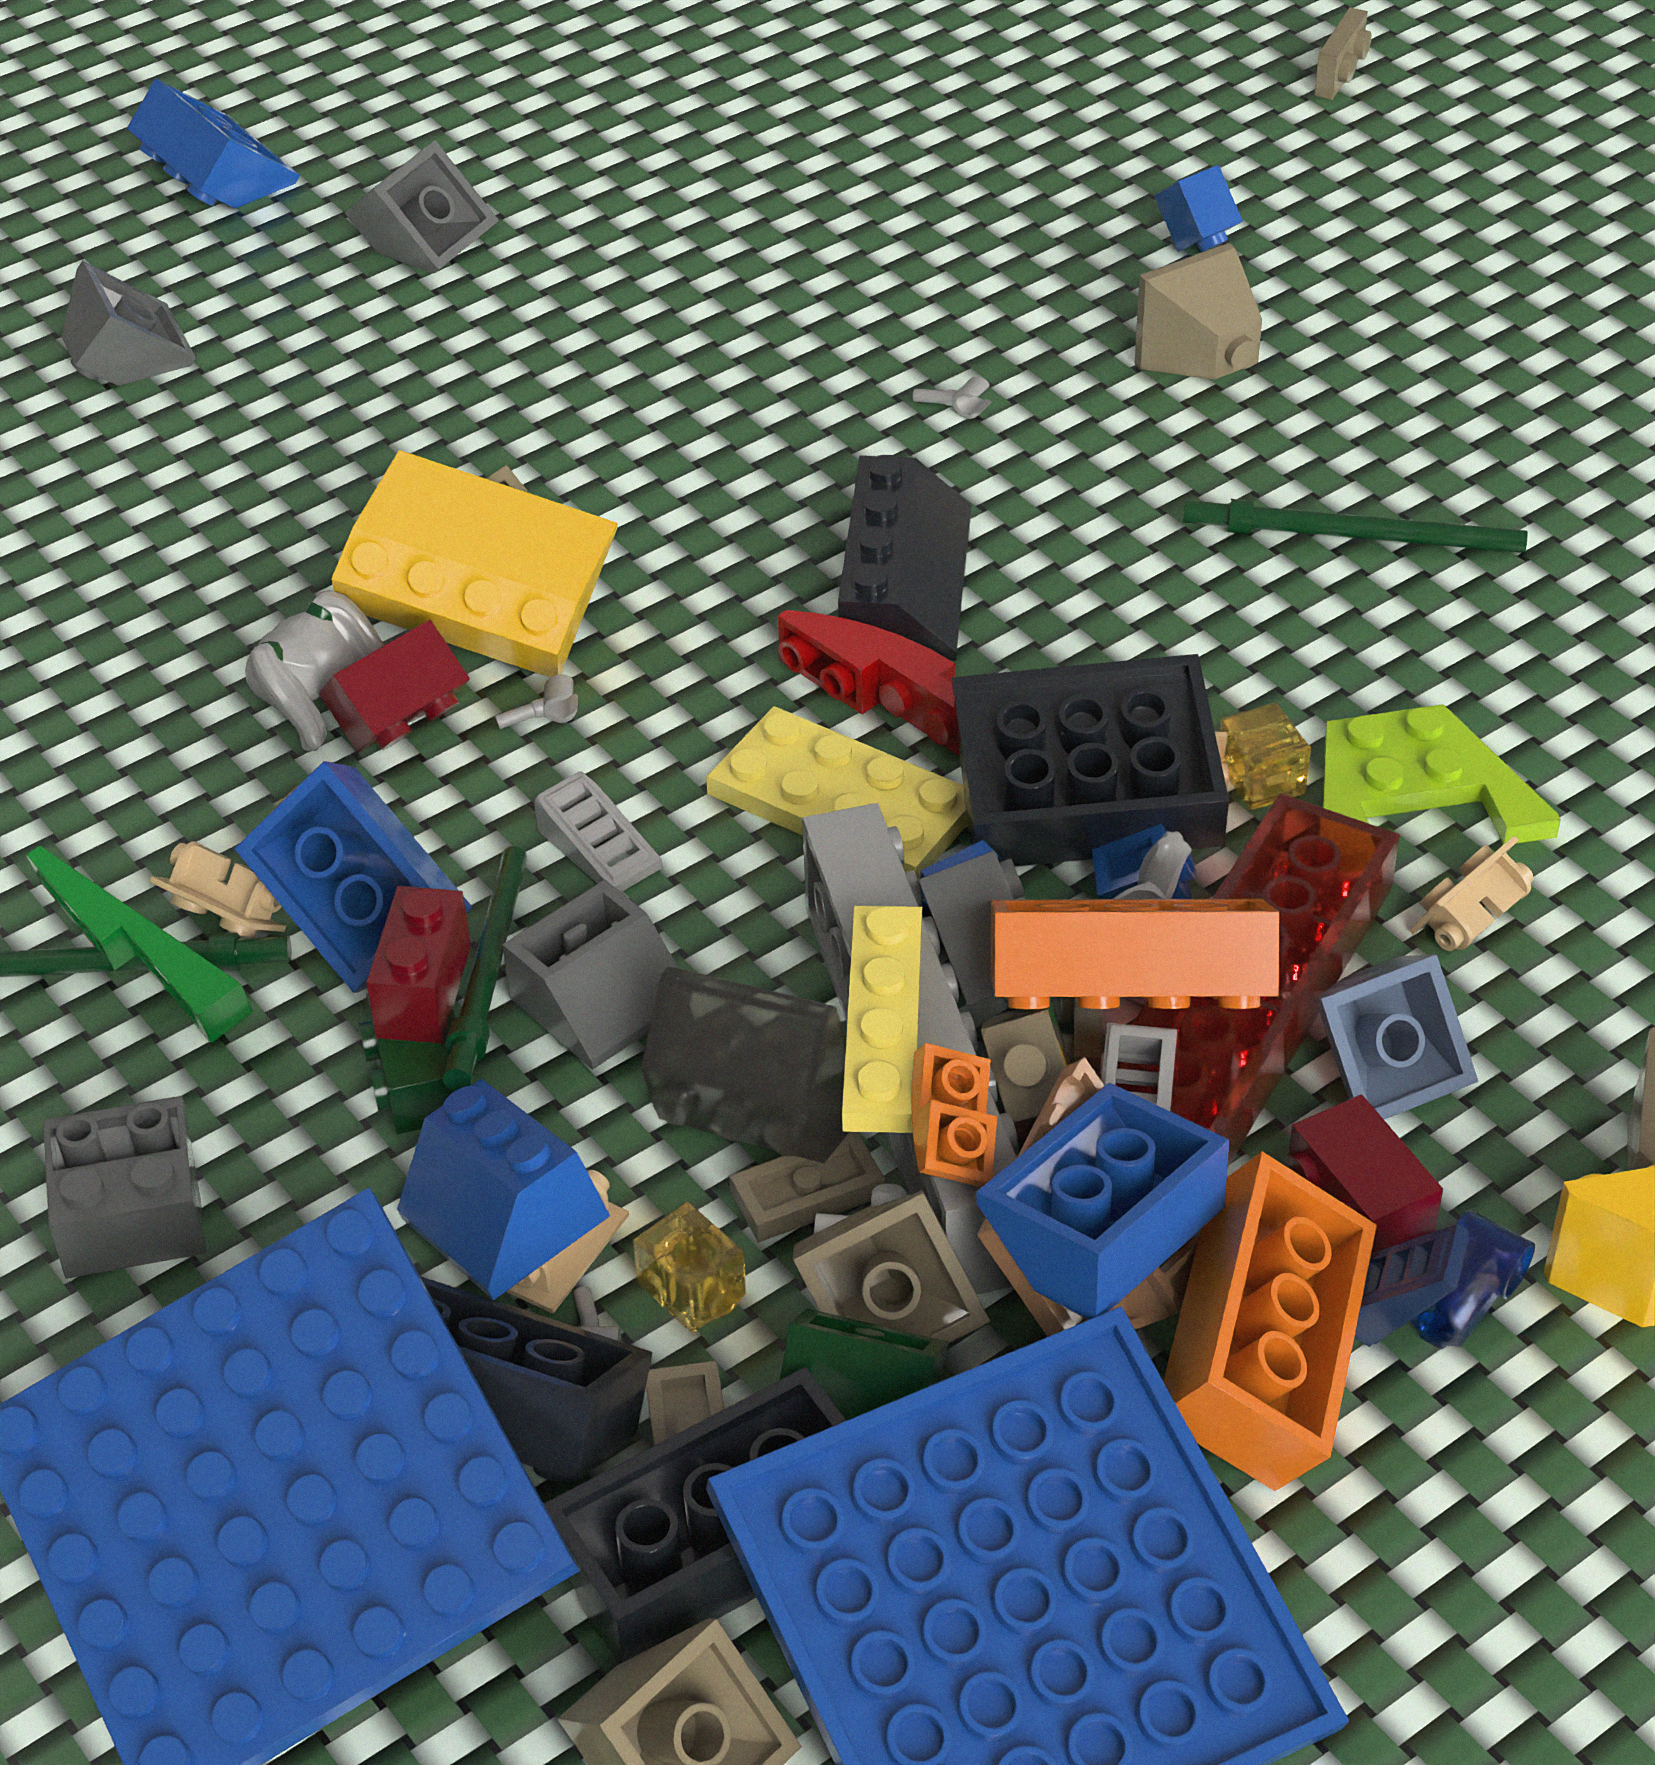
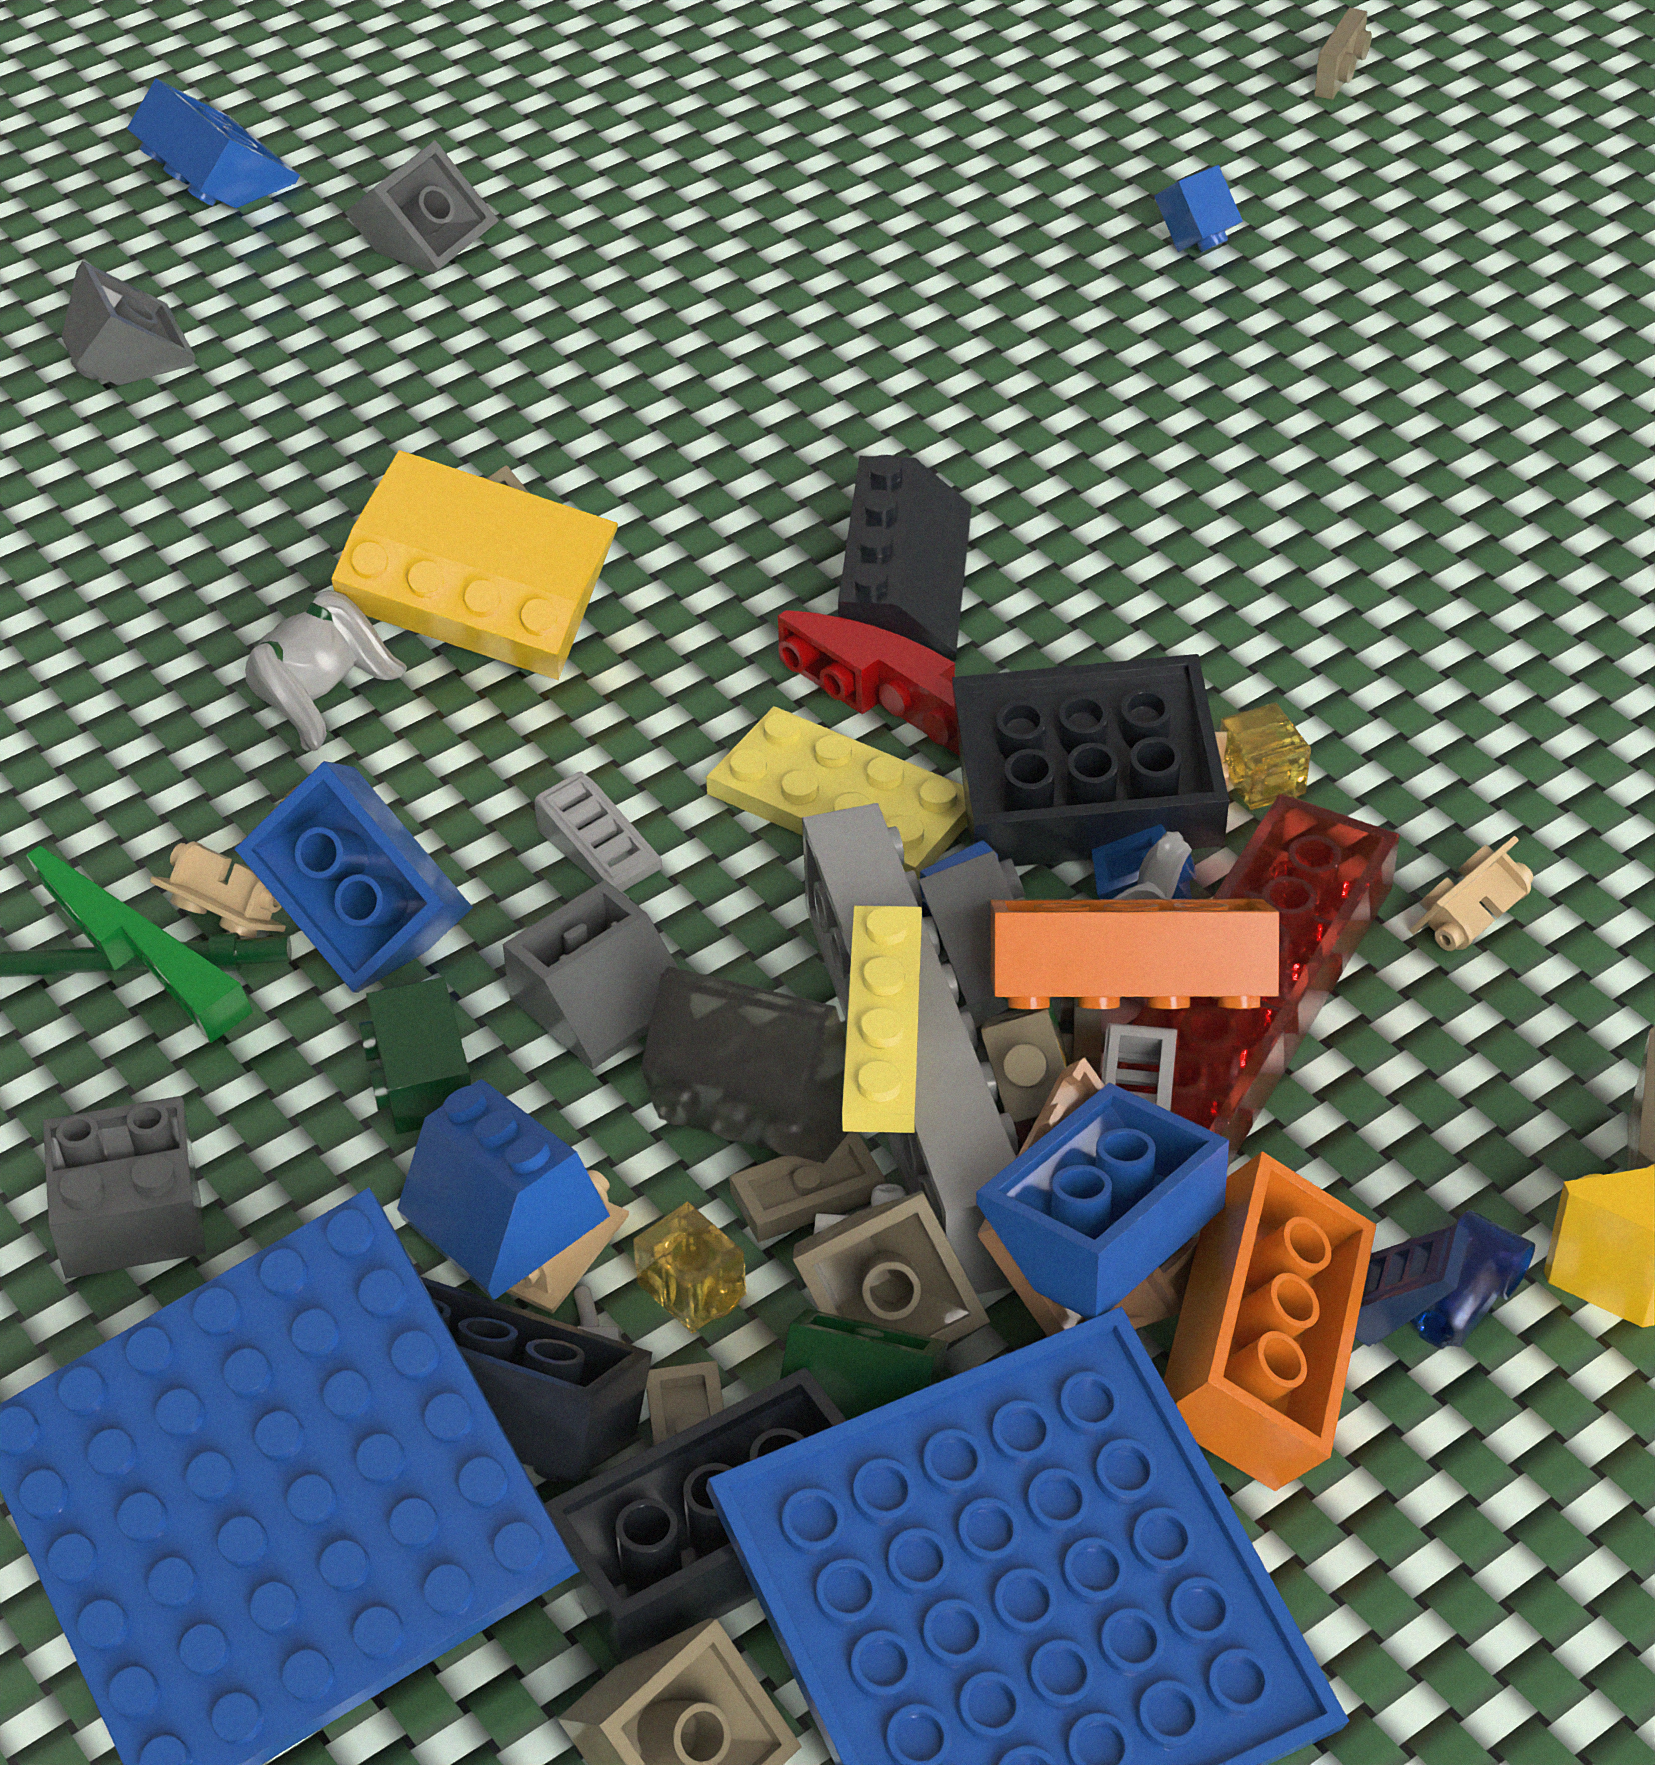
dark red brick [318,619,470,753] -> none
dark red brick [366,886,471,1044] -> none
dark green bar [443,846,527,1091] -> none
light grey hand [495,674,578,729] -> none
orange slope [912,1043,998,1187] -> none
light grey hand [913,376,992,419] -> none
dark tan slope [1134,243,1262,380] -> none
dark green bar [1183,498,1528,553] -> none
dark red brick [1285,1094,1443,1253] -> none
sand blue slope [1315,954,1479,1120] -> none
lime wing [1320,704,1561,873] -> none

